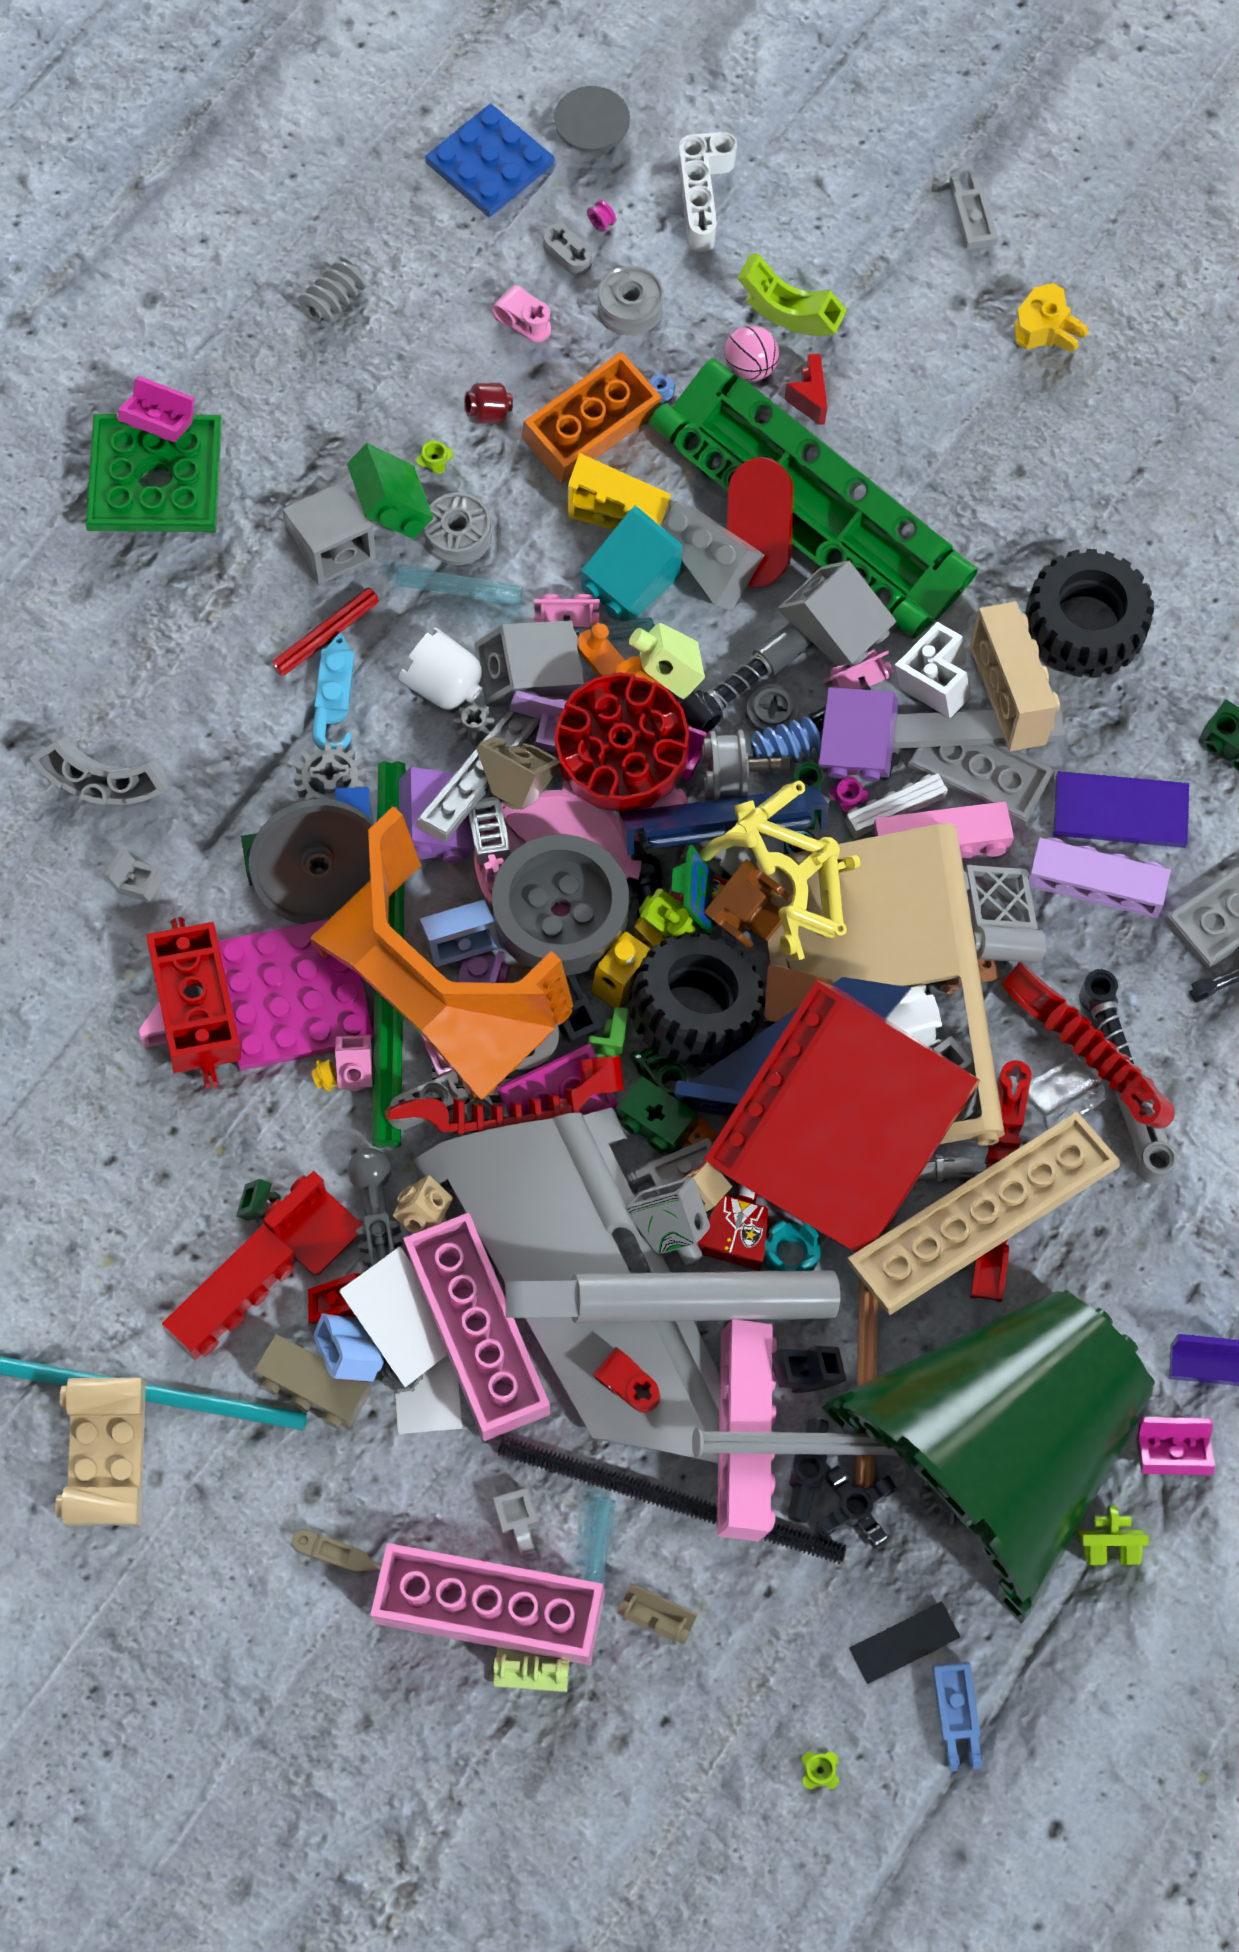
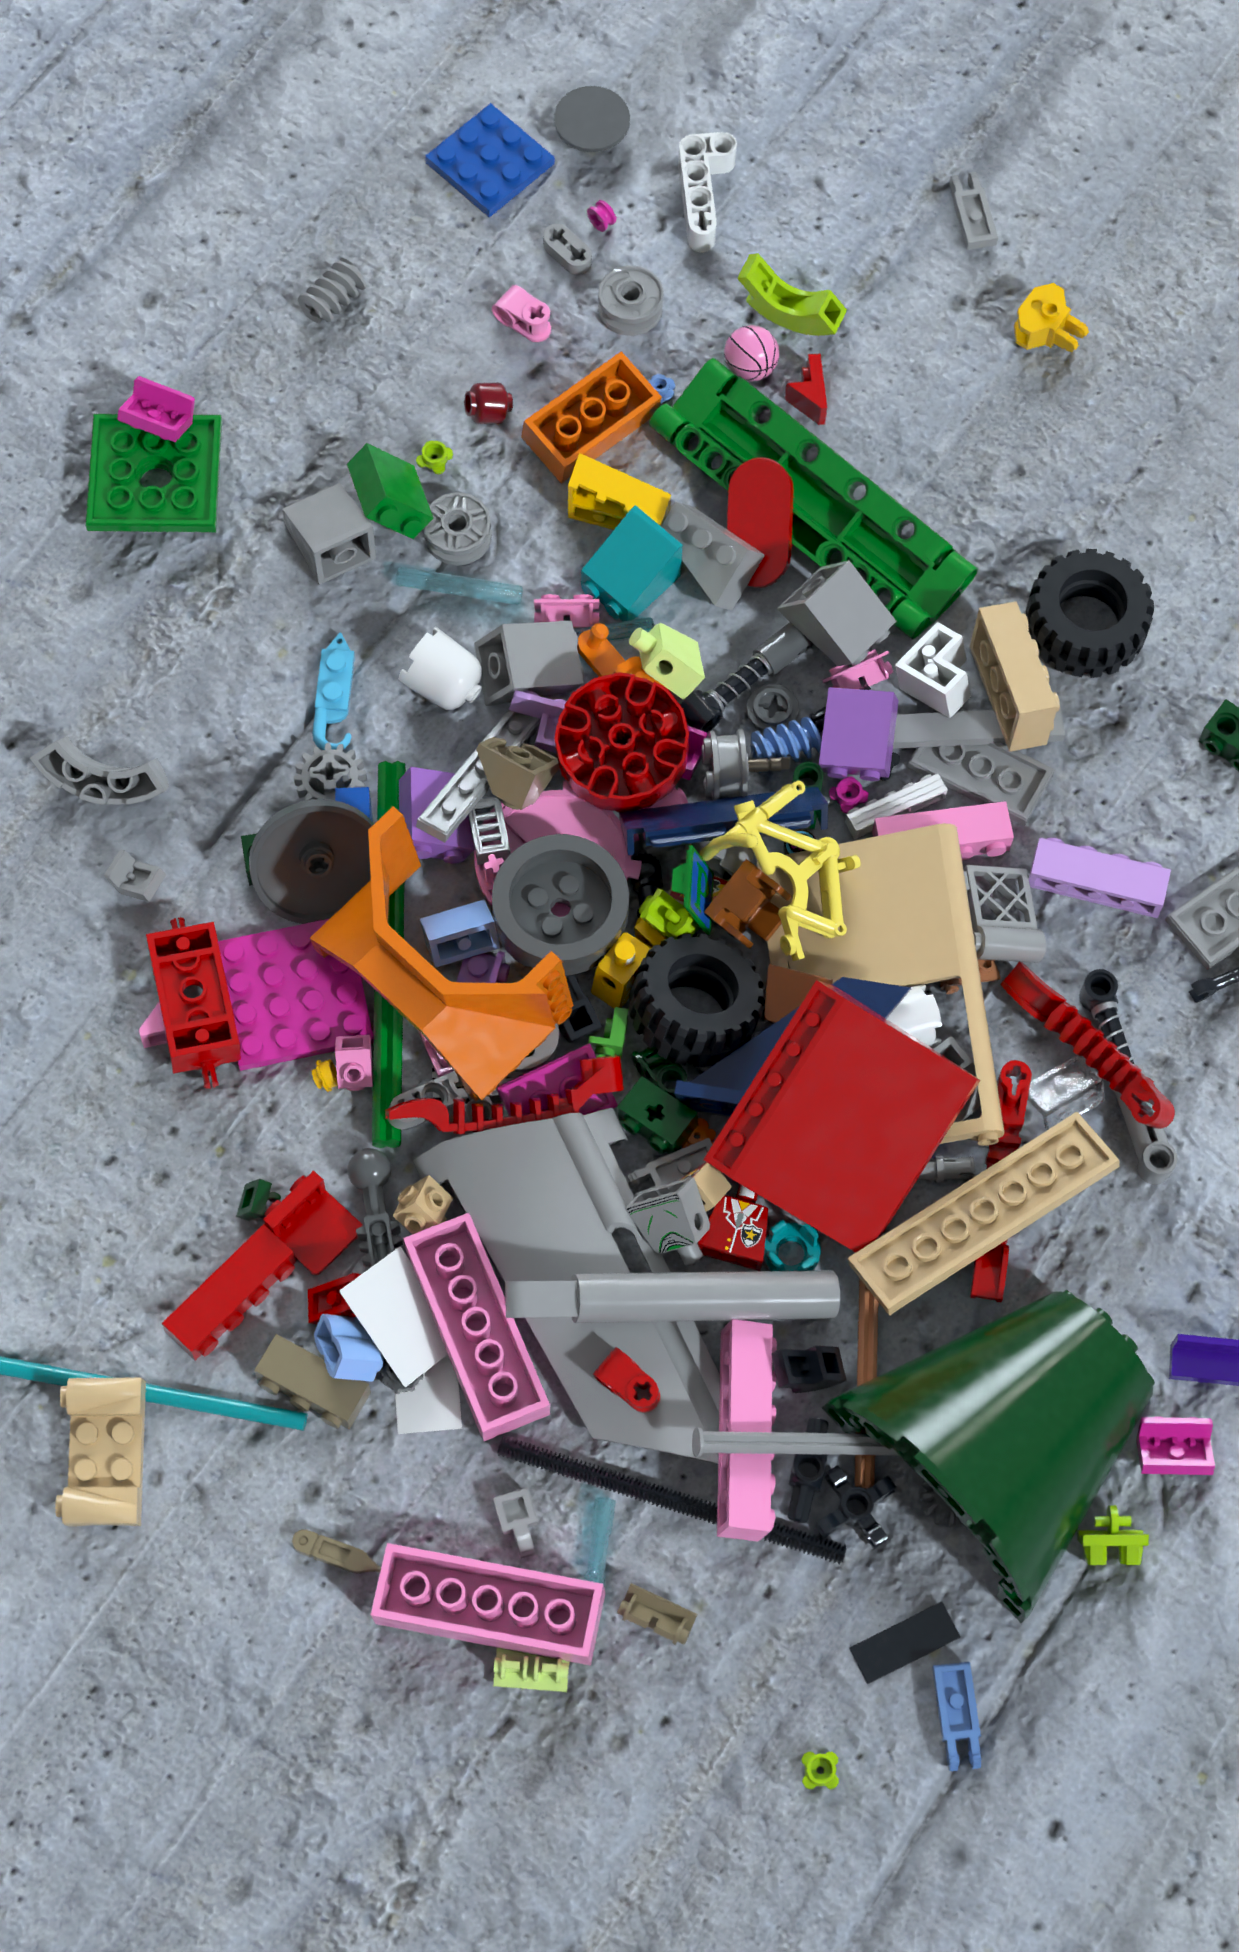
red axle [272,588,379,676] -> none
light grey gear [453,702,495,746] -> none
dark purple tile [1053,771,1189,848] -> none

